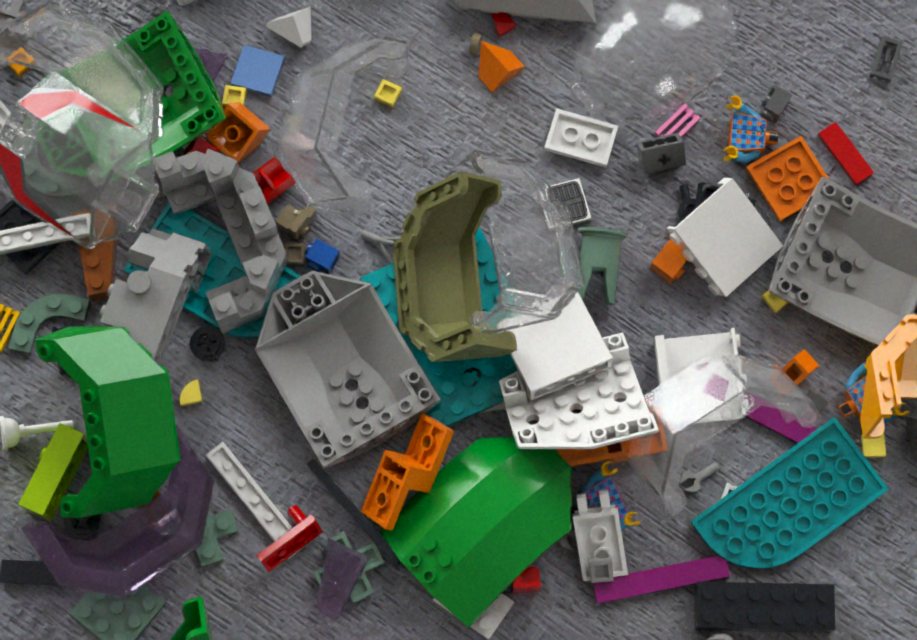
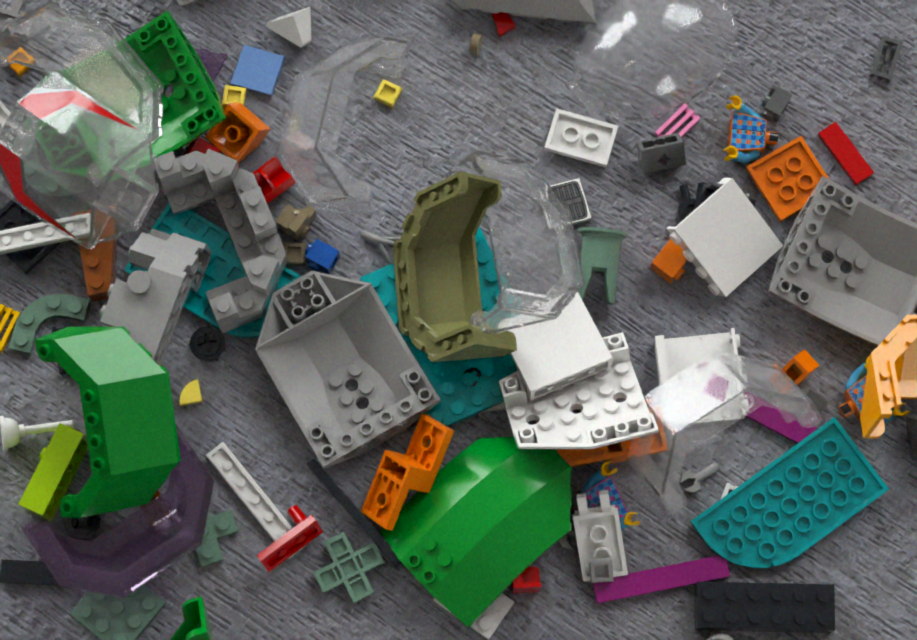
clear purple wing [316,538,369,619] -> none
orange slope [478,41,525,93] -> none
light yellow tile [761,290,788,314] -> none
light yellow tile [861,434,886,458] -> none

